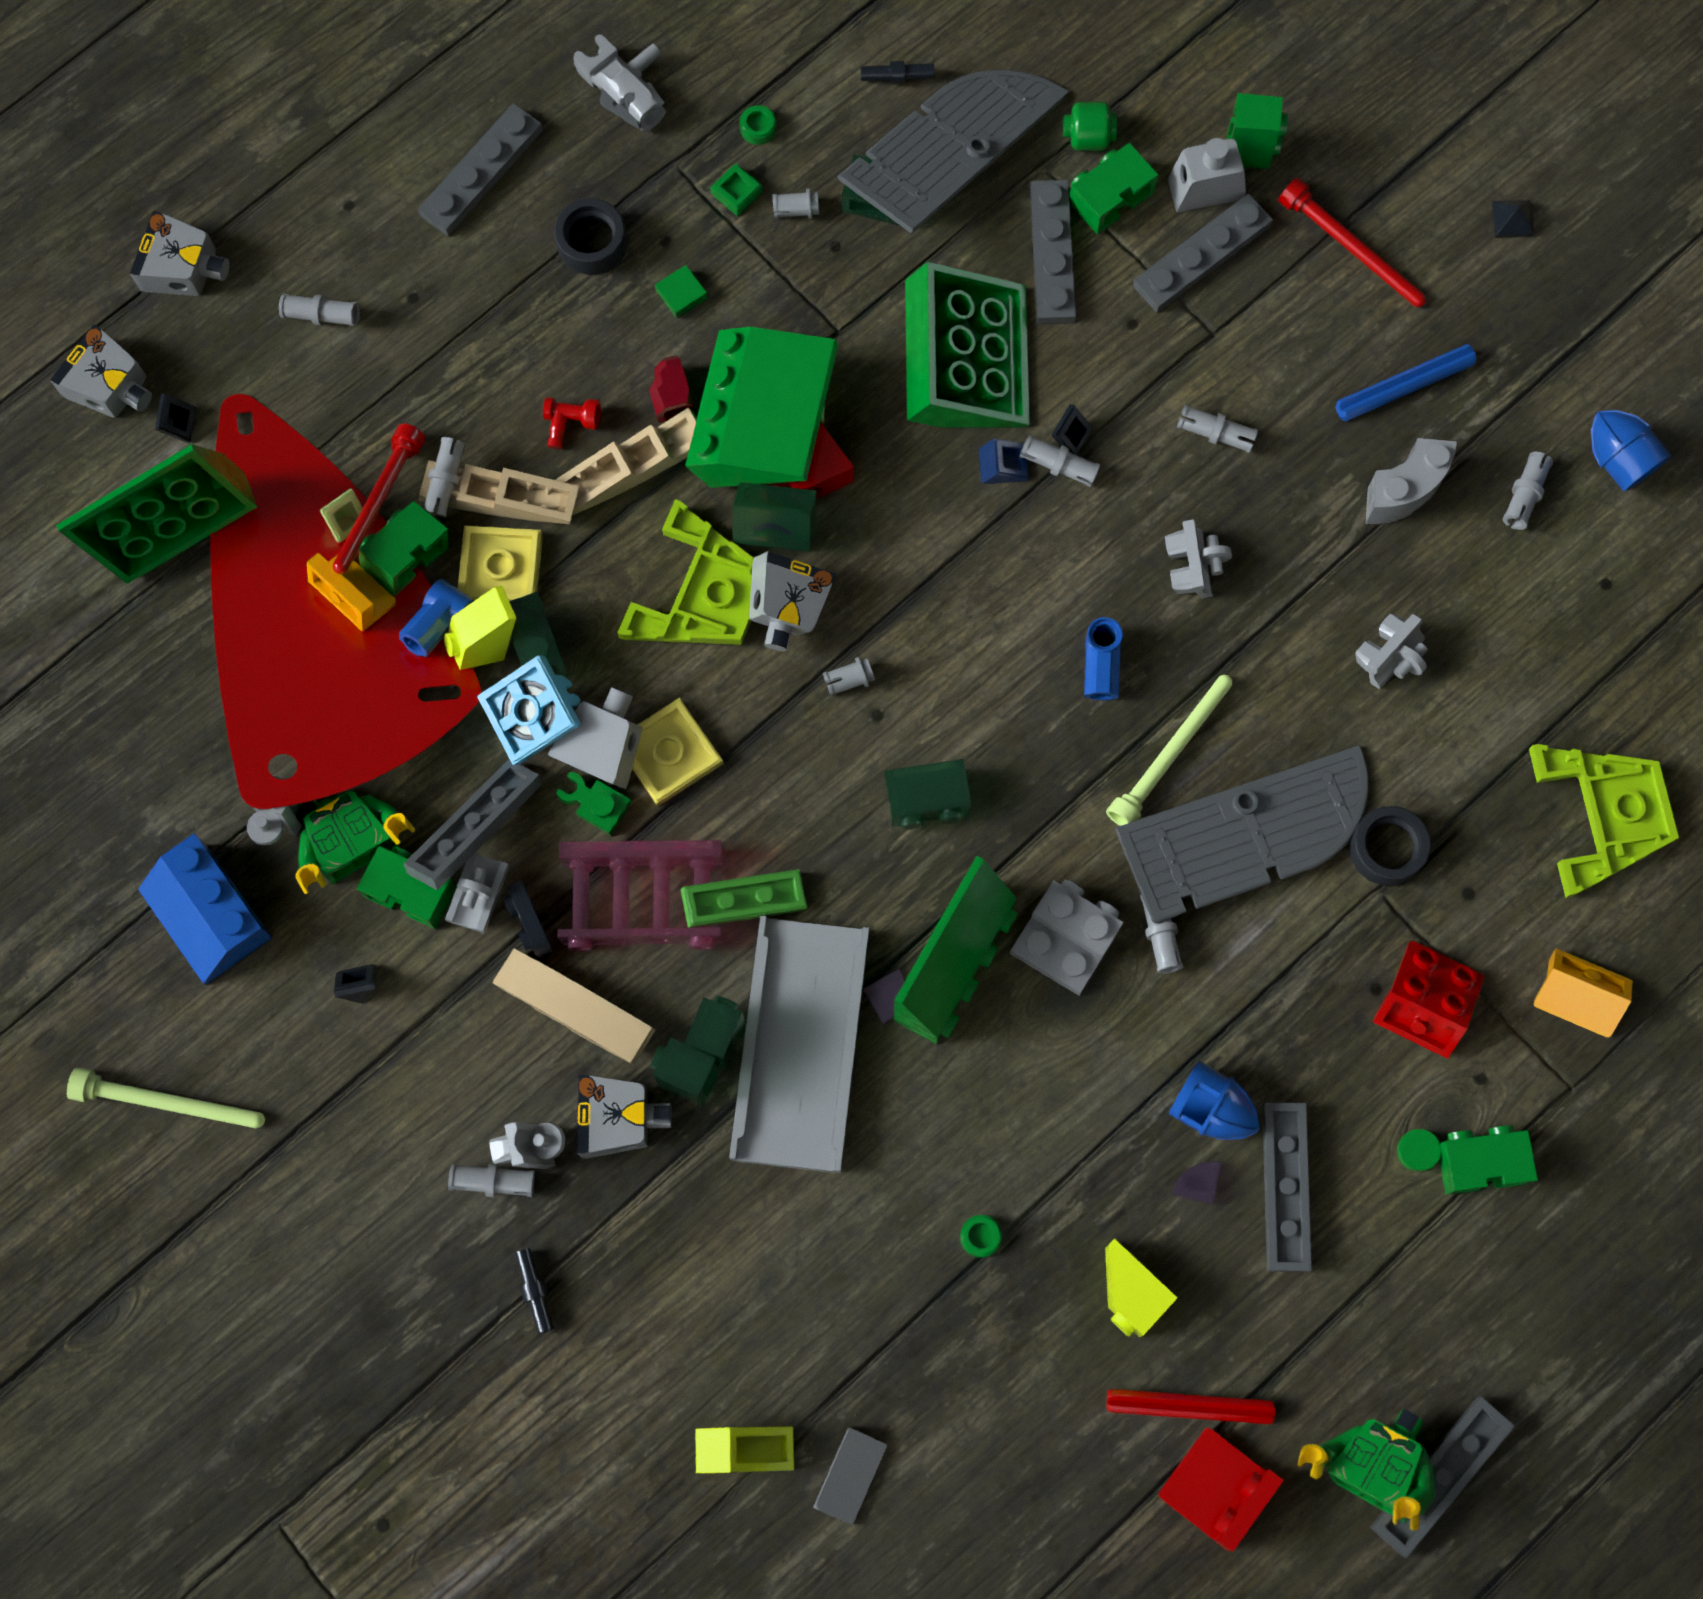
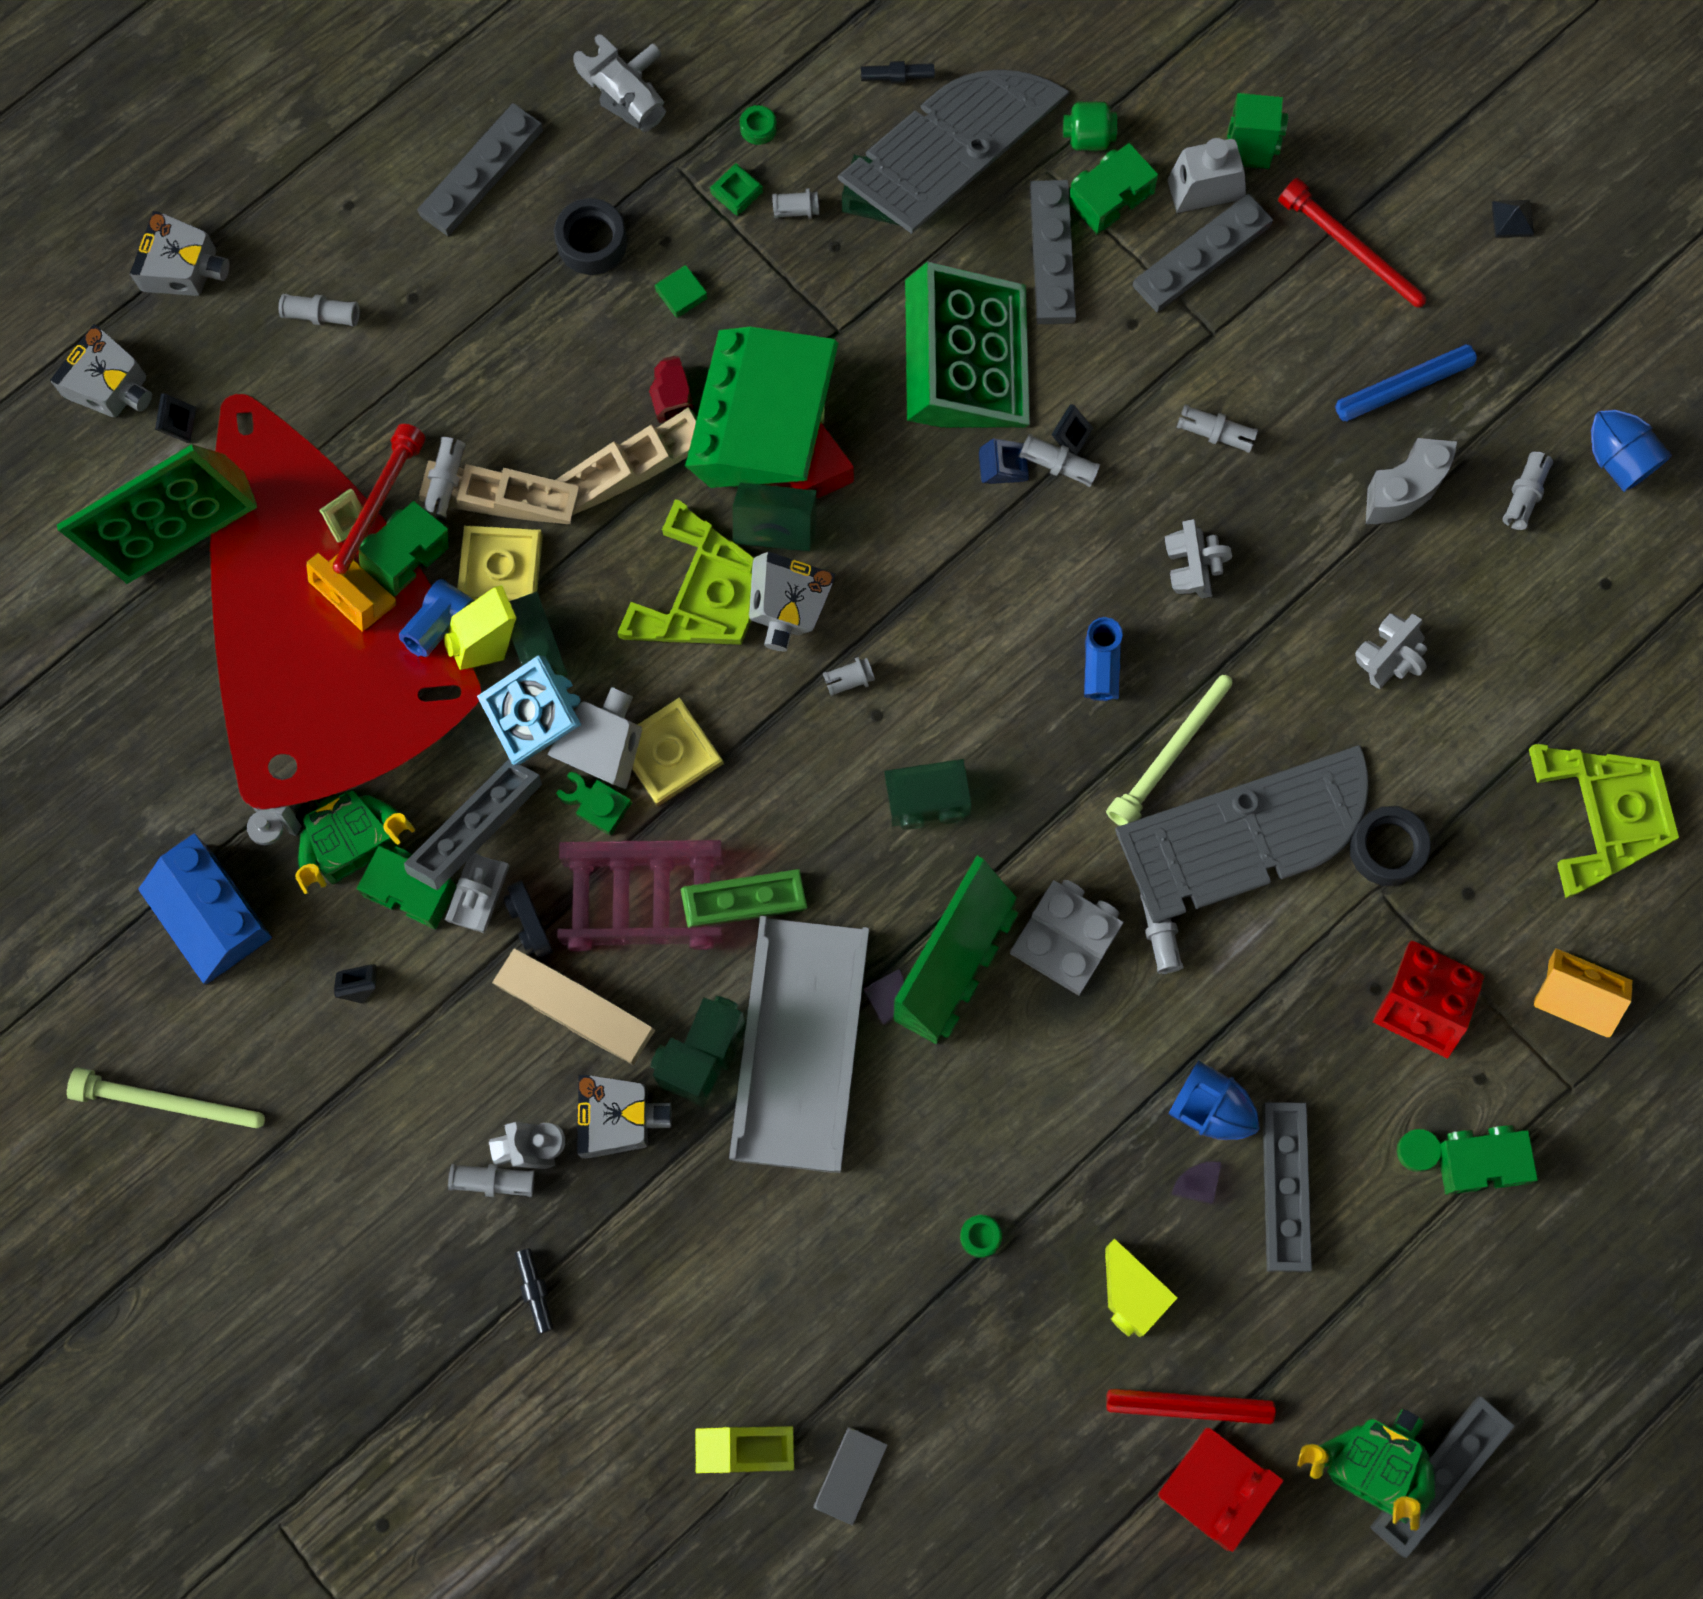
red piece [543,397,601,450] -> none

